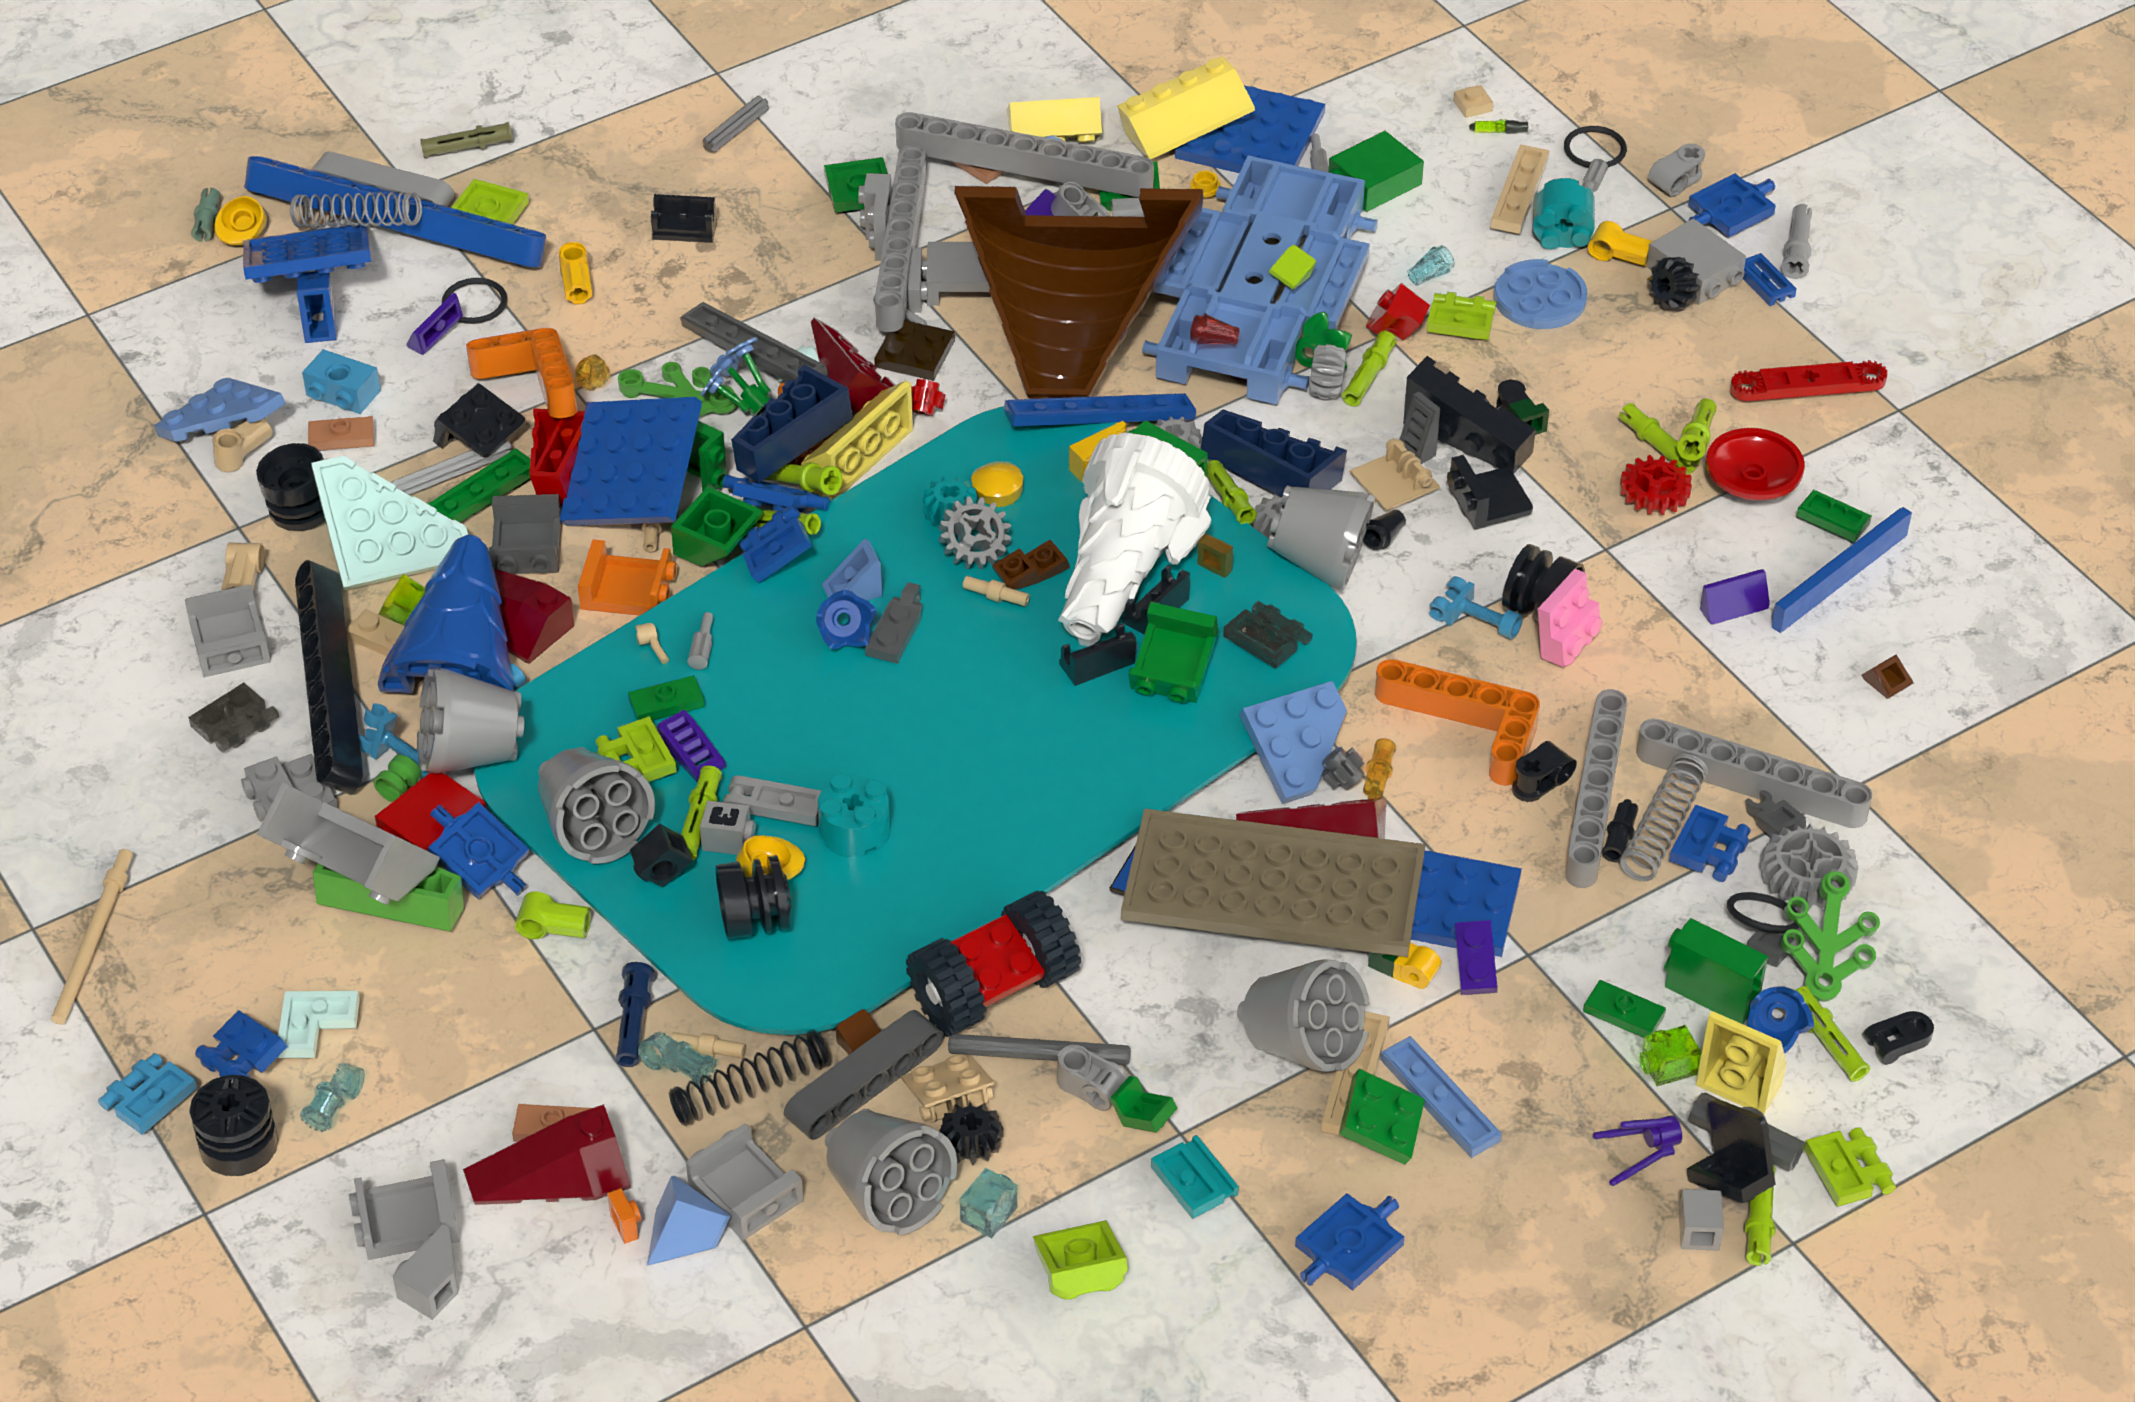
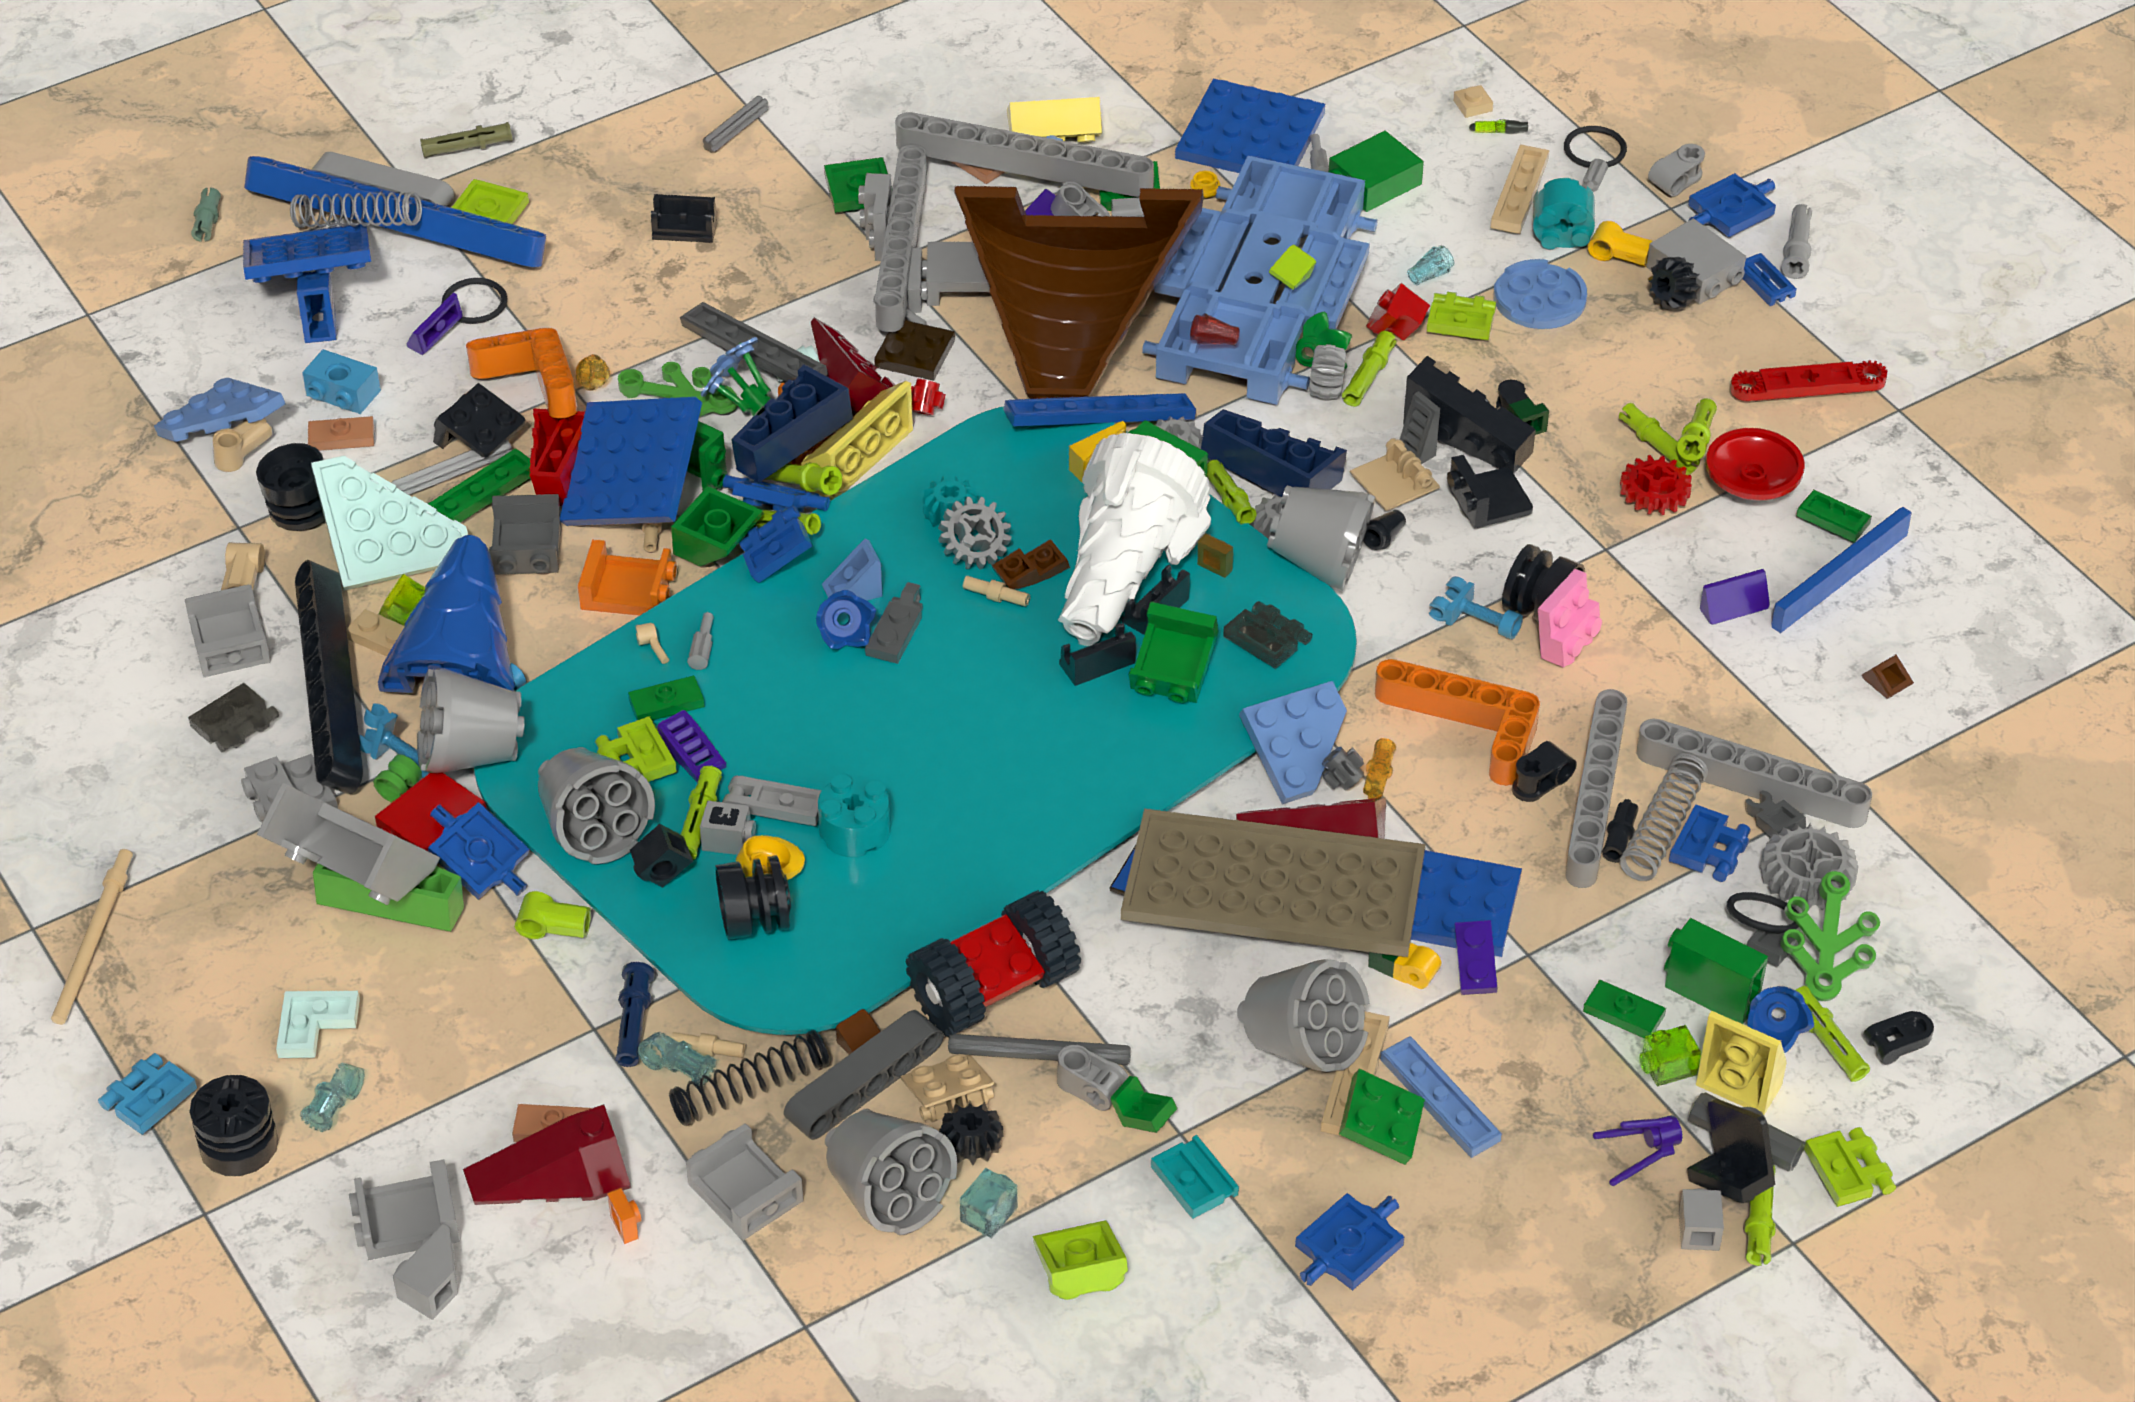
blue plate [195,1010,288,1077] -> none
yellow hat [215,196,267,245] -> none
dark red wedge [494,569,574,664] -> none
yellow piece [559,242,592,305] -> none
medium blue slope [647,1176,731,1266] -> none
yellow hat [971,461,1023,507] -> none
light yellow slope [1117,56,1255,159] -> none

